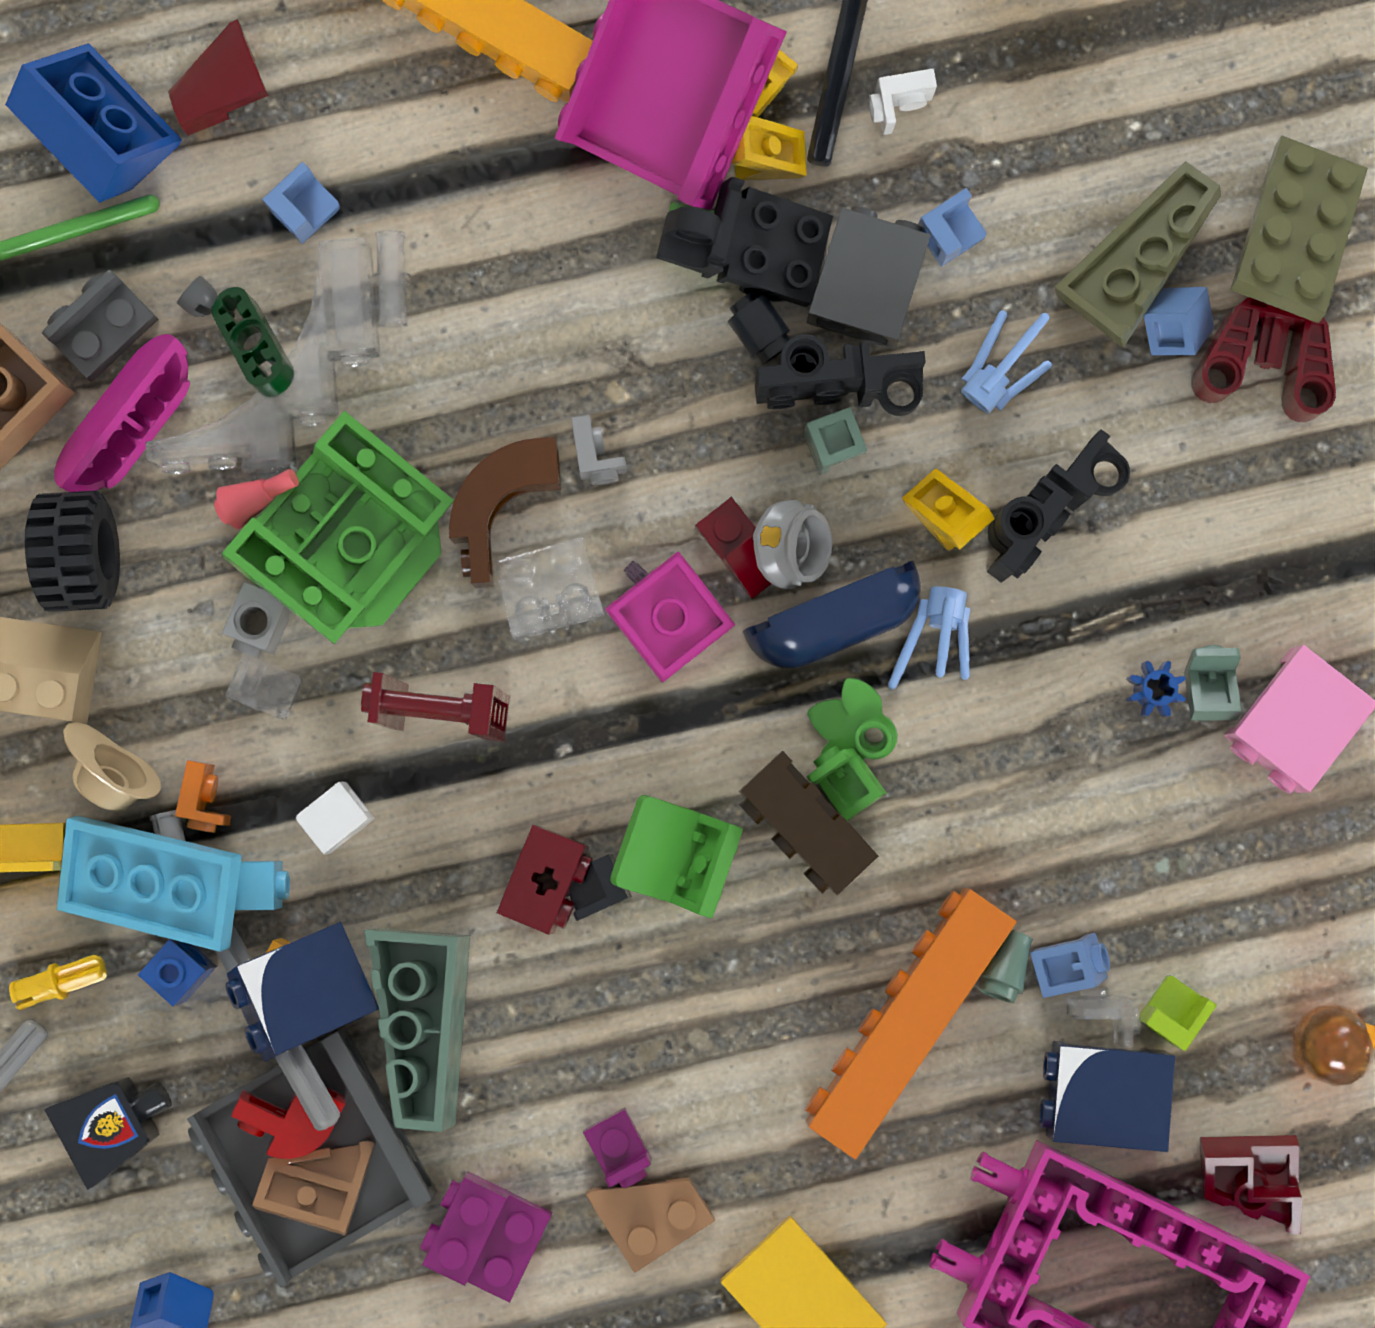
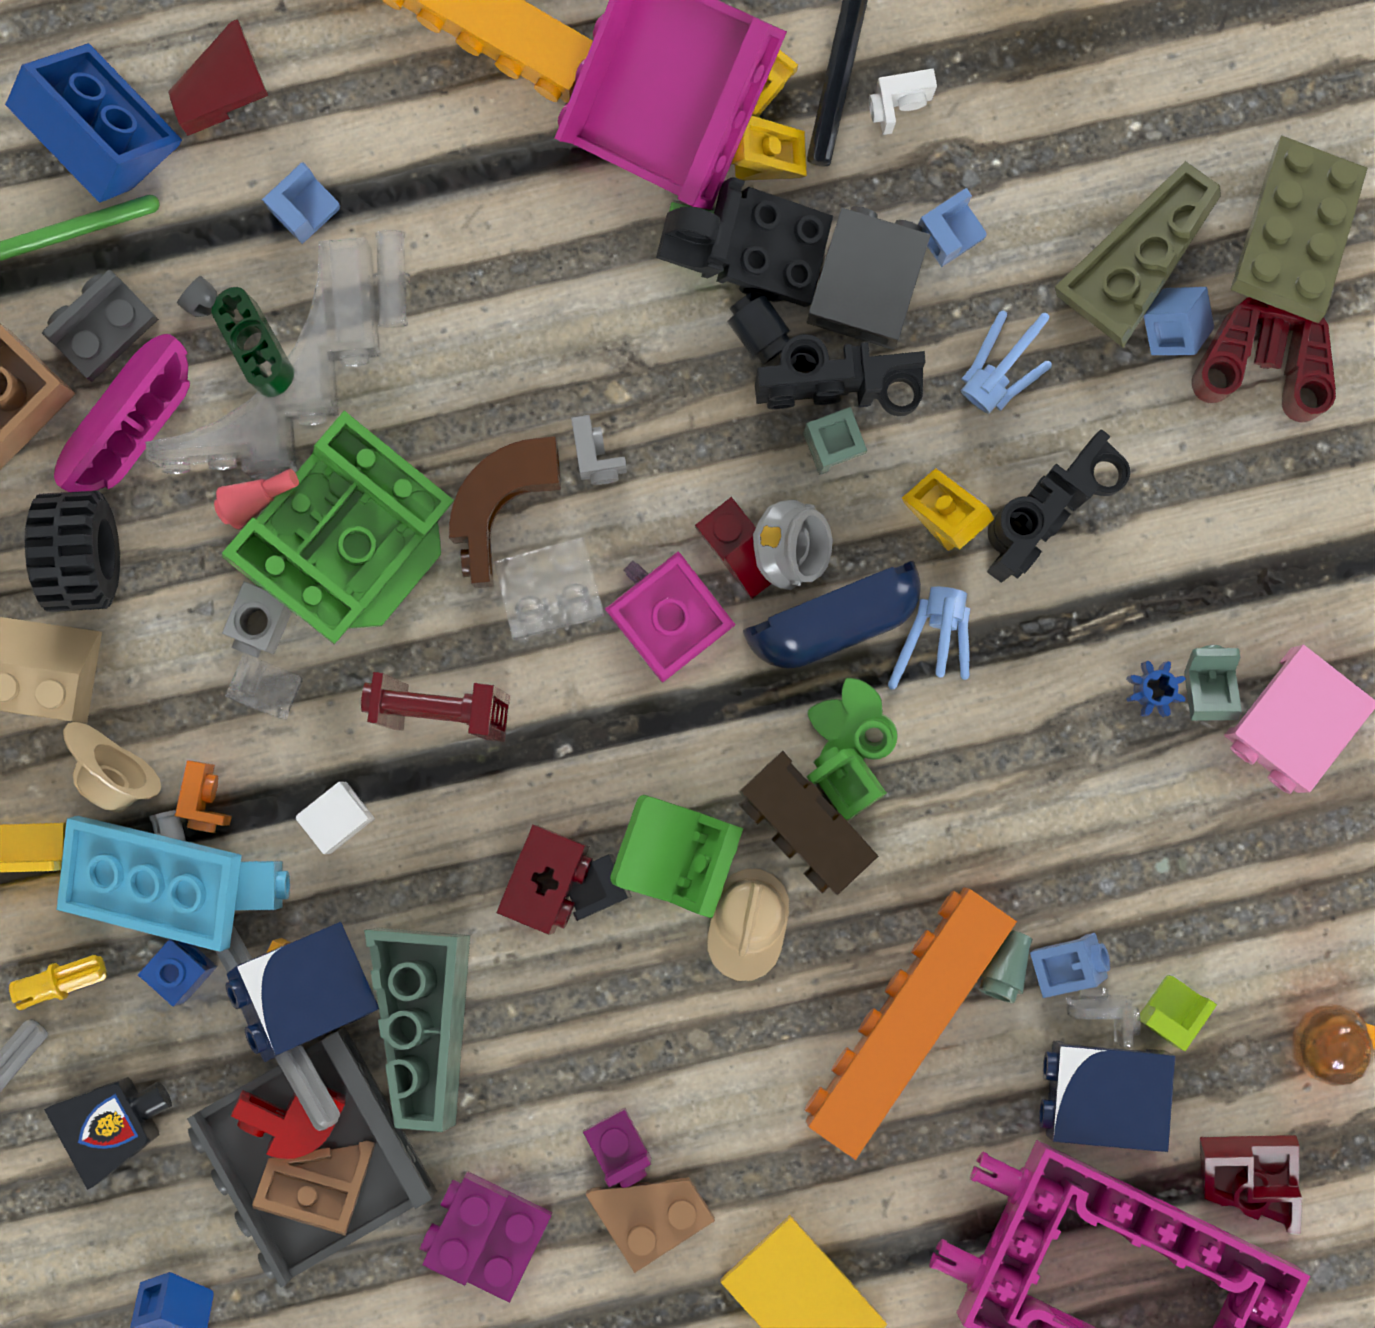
none -> tan piece [708,869,789,981]

